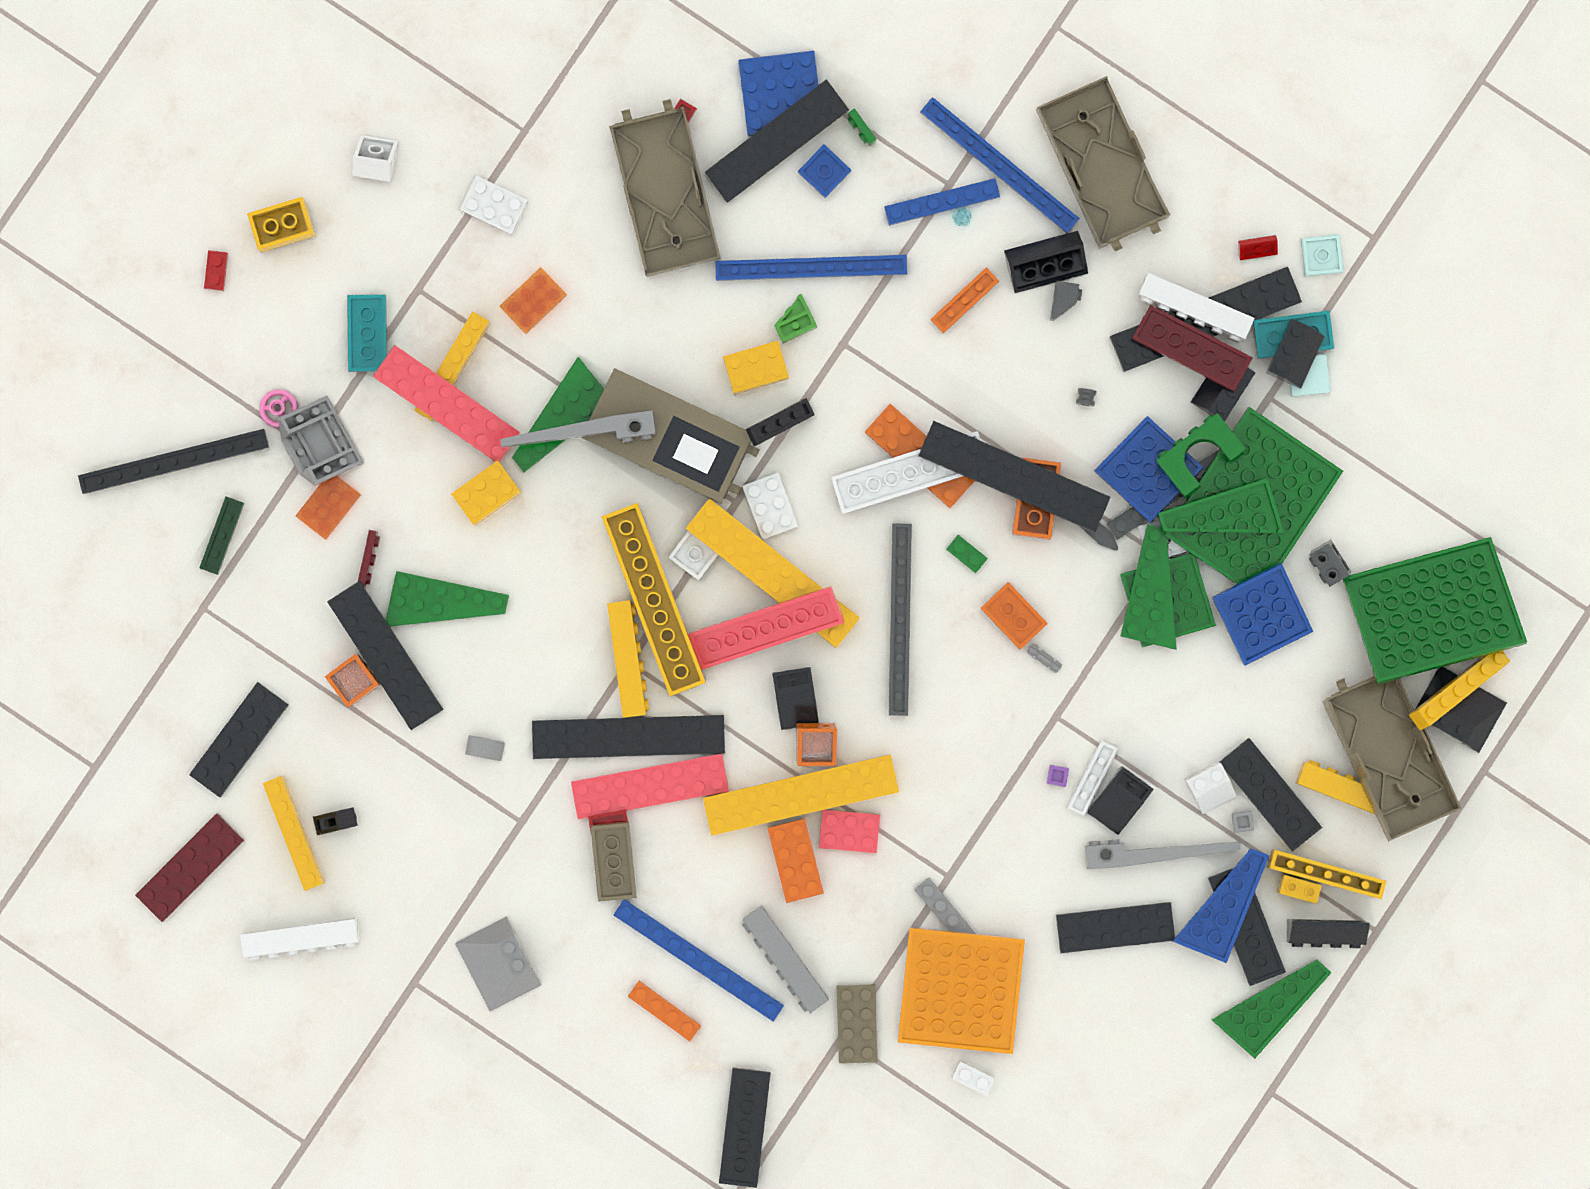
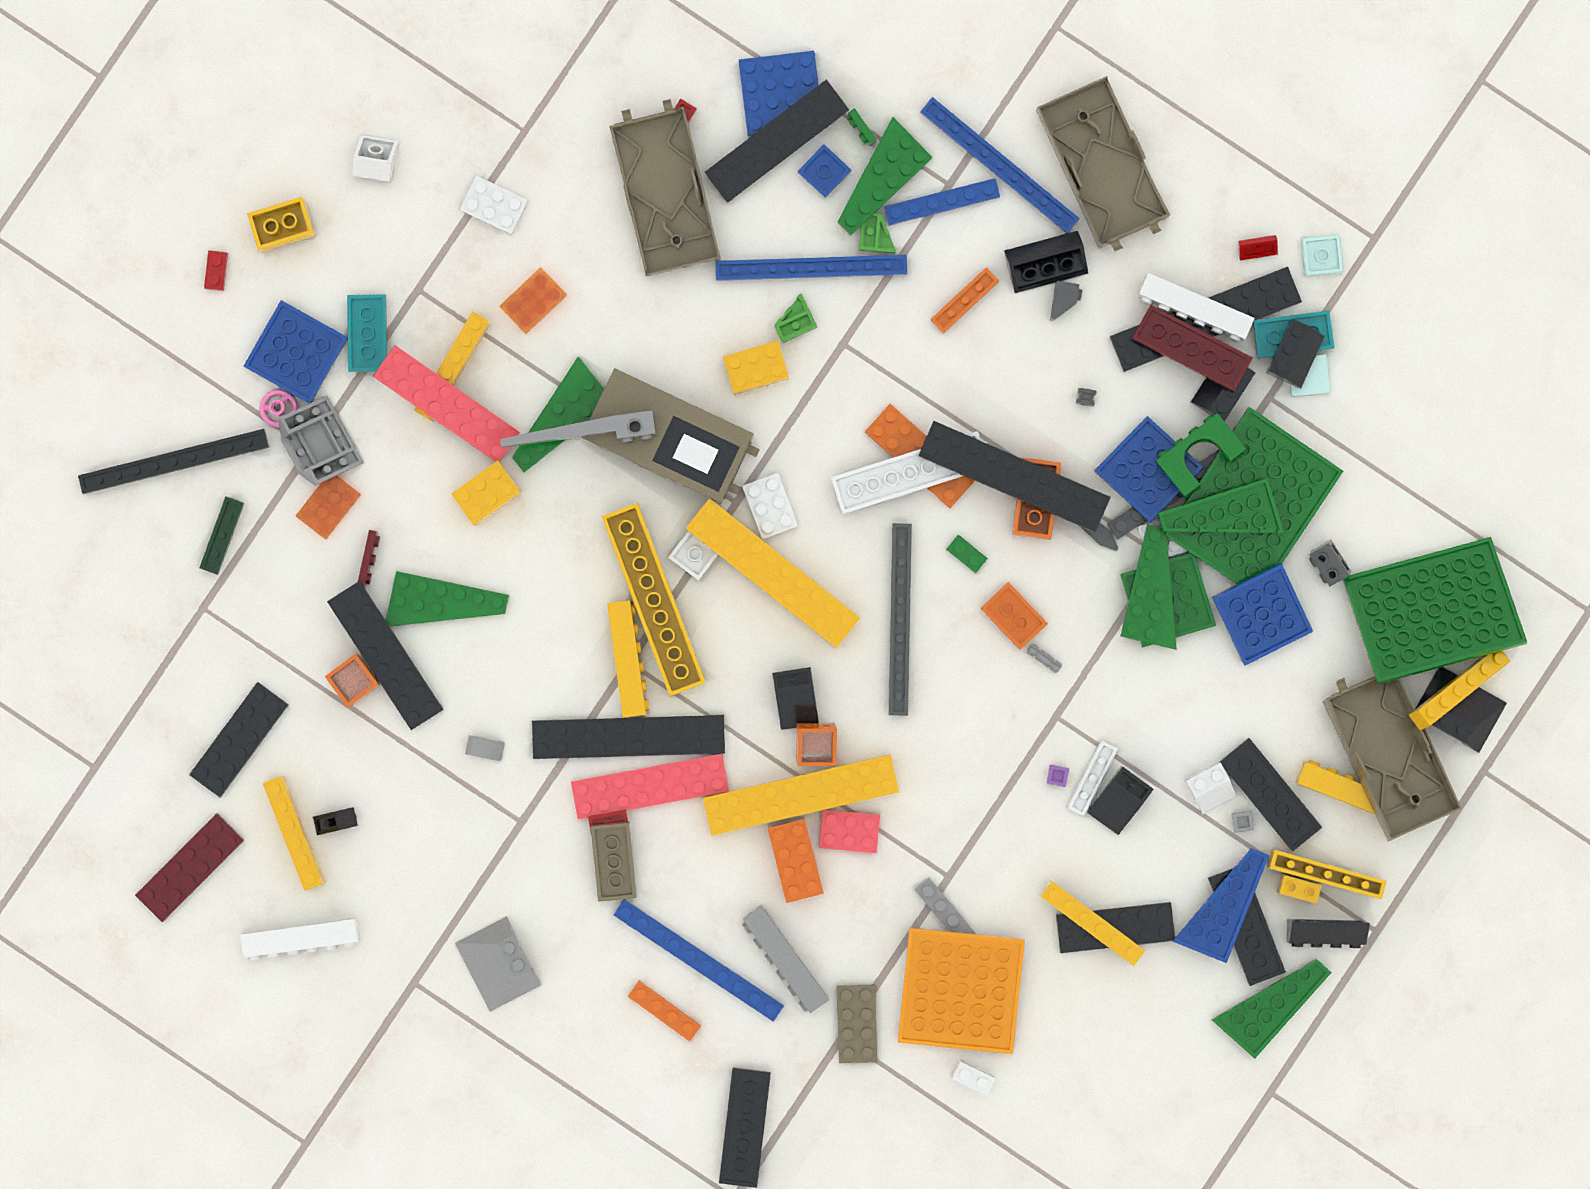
coral plate [688,586,845,670] -> none
black plate [746,398,815,446] -> none
clear light blue plate [952,207,971,226] -> none
light grey piece [1084,839,1240,869] -> none
none -> blue plate [243,300,348,404]
none -> green wing [837,117,933,236]
none -> bright green wing [859,213,896,254]
none -> yellow brick [1039,880,1145,966]

